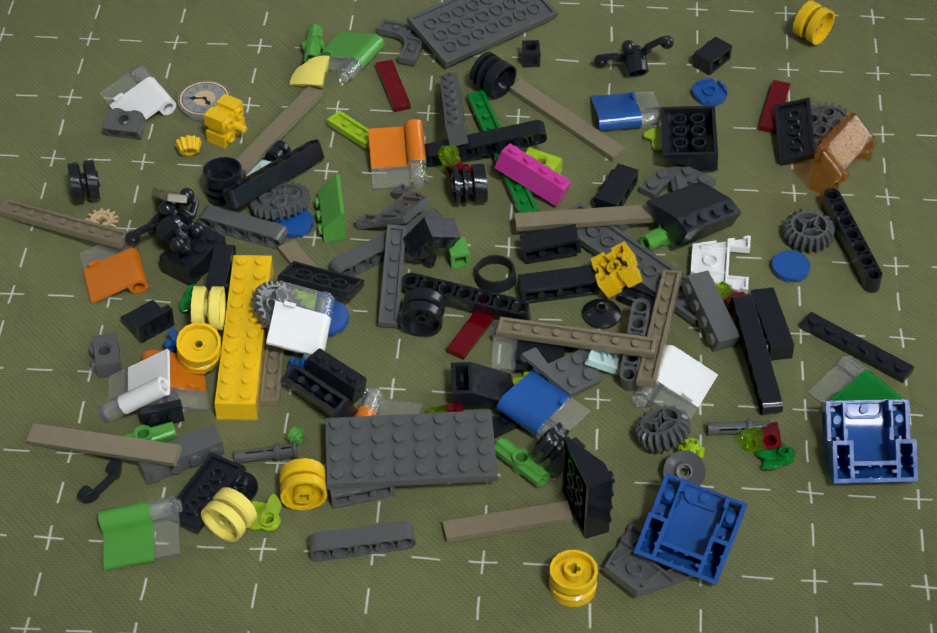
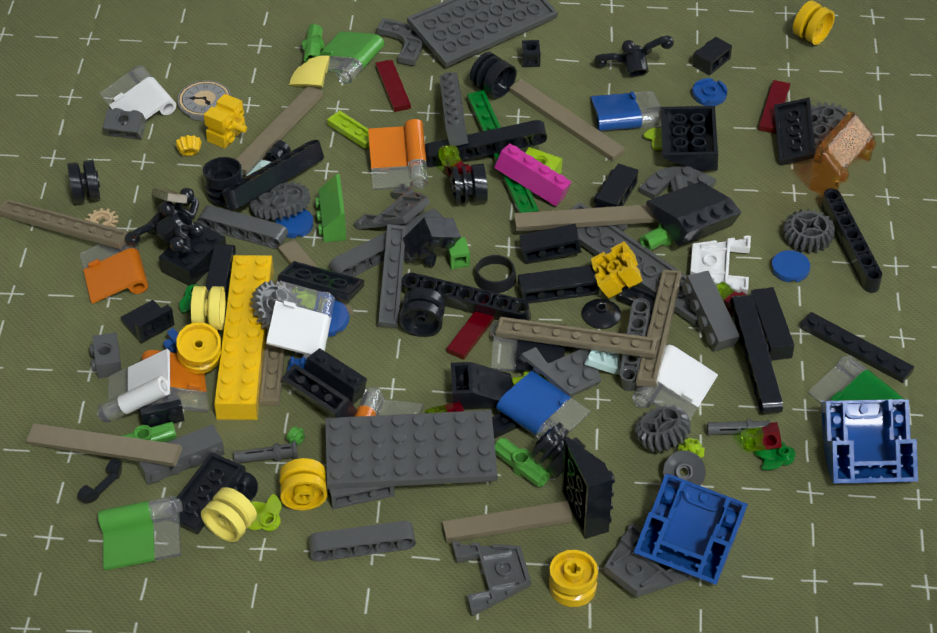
none -> dark grey wing [452,541,531,616]

